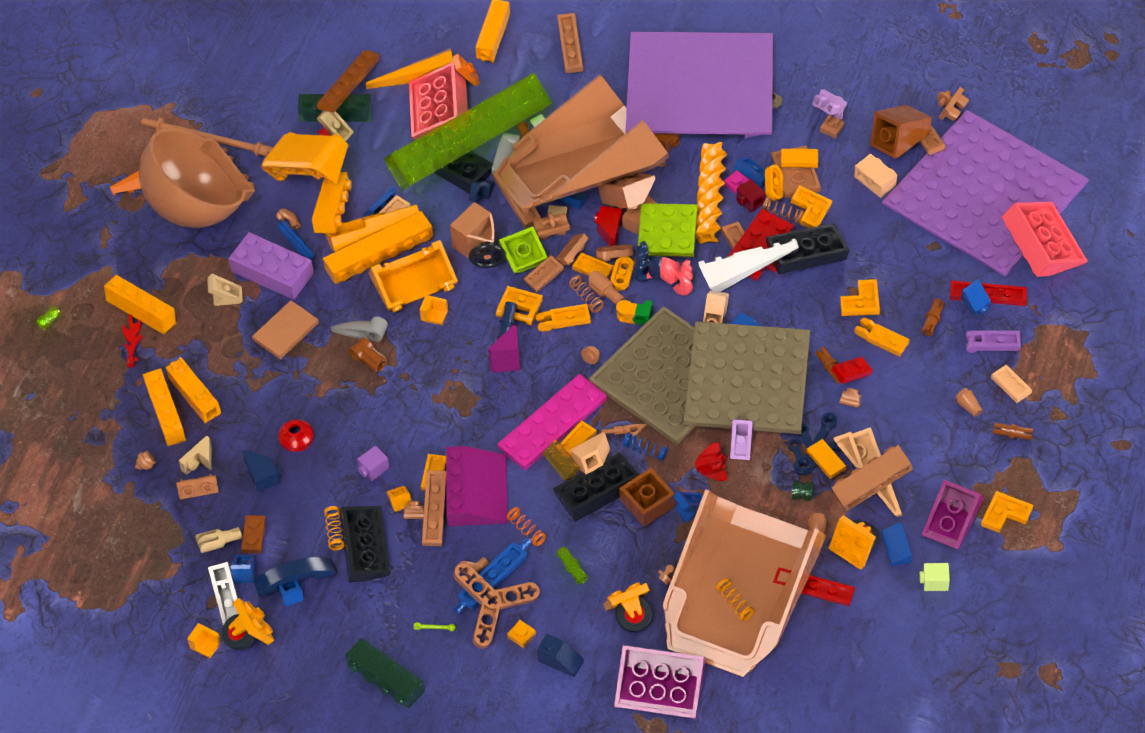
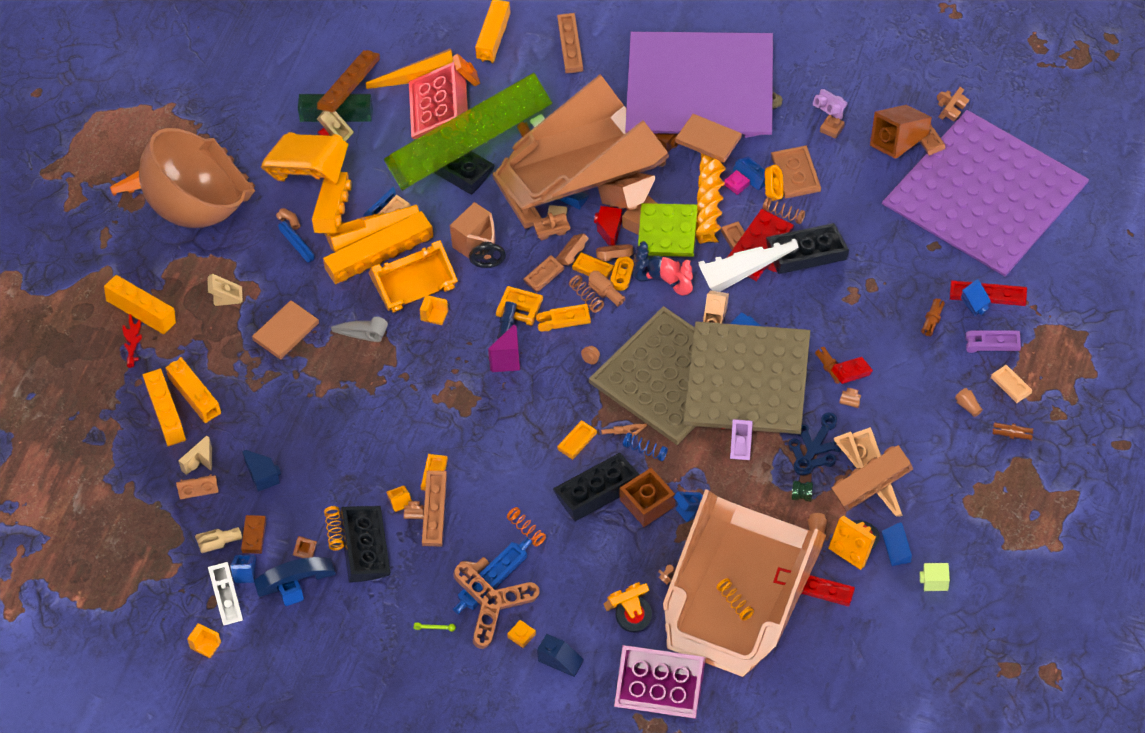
clear neon green pin [36,306,60,329] -> none
nougat plate [135,450,156,470] -> none
nougat bar [141,117,273,157] -> none
light orange plate [221,598,275,650] -> none
medium lavender brick [228,232,314,300] -> none
red piece [278,419,314,452] -> none
clear green brick [345,638,425,708] -> none
dark orange piece [349,337,387,372] -> none
medium lavender brick [357,446,389,481] -> none
magenta slope [446,446,508,526] -> none
dark blue slope [469,180,494,202] -> none
light grey piece [492,133,522,173] -> none
dark pink plate [497,374,607,470] -> none
lime slope [499,226,548,273] -> none
clear yellow plate [542,440,581,481] -> none
clear neon green pin [556,546,588,585] -> none
light nougat slope [570,432,610,474] -> none
leg [616,300,653,325] -> none
red brick [695,442,728,481] -> none
dark red brick [736,179,765,213] -> none
light orange tile [781,149,818,168] -> none
light orange plate [791,185,832,228] -> none
light orange tile [807,439,846,479] -> none
light orange plate [840,279,880,316] -> none
light nougat brick [854,154,897,198] -> none
light orange hinge [854,317,910,356] -> none
magenta slope [921,480,984,550] -> none
light orange plate [981,491,1033,533] -> none
coral slope [1002,202,1088,277] -> none
none -> dark orange slope [293,536,317,558]
none -> nougat tile [675,114,742,162]

